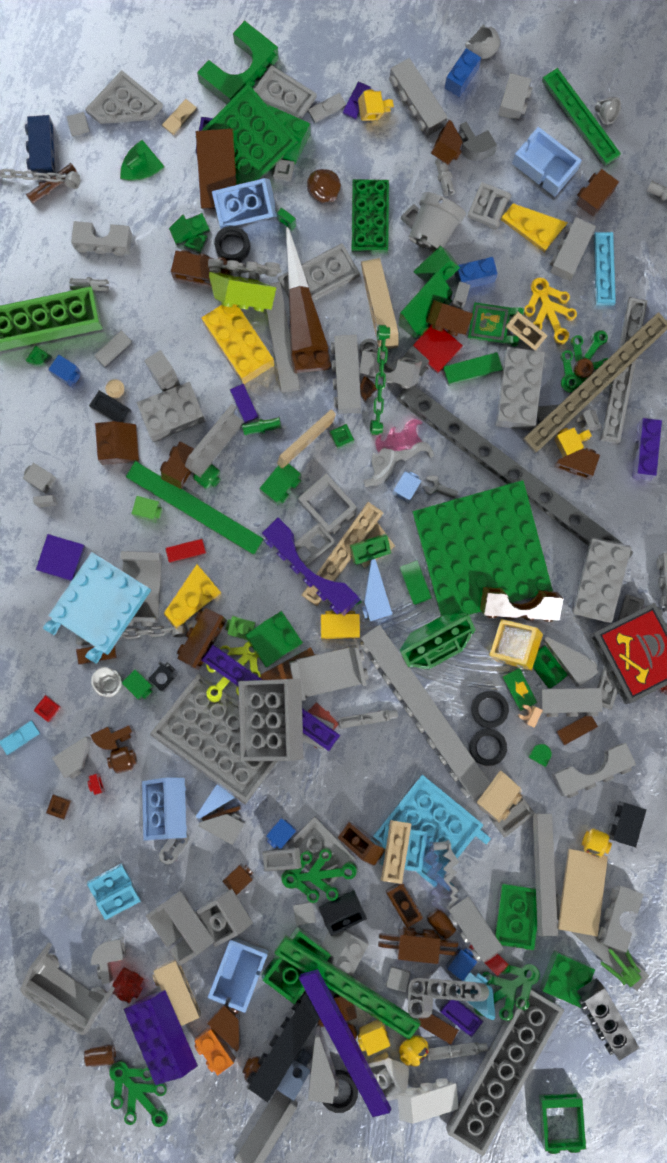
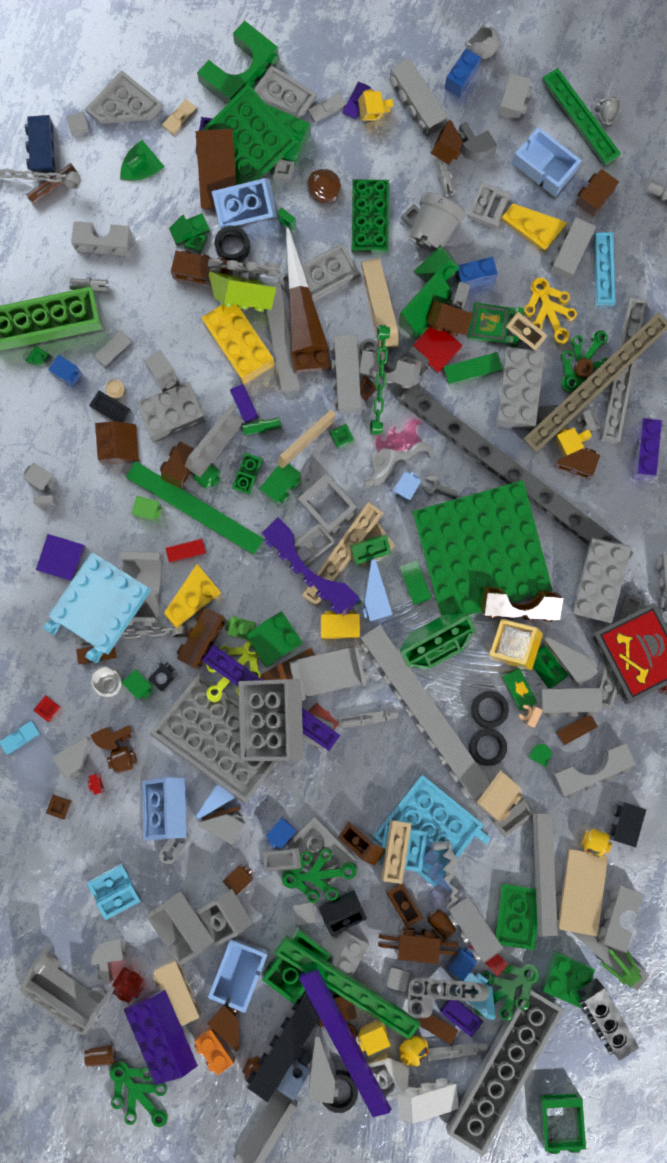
none -> green slope [232,452,263,495]

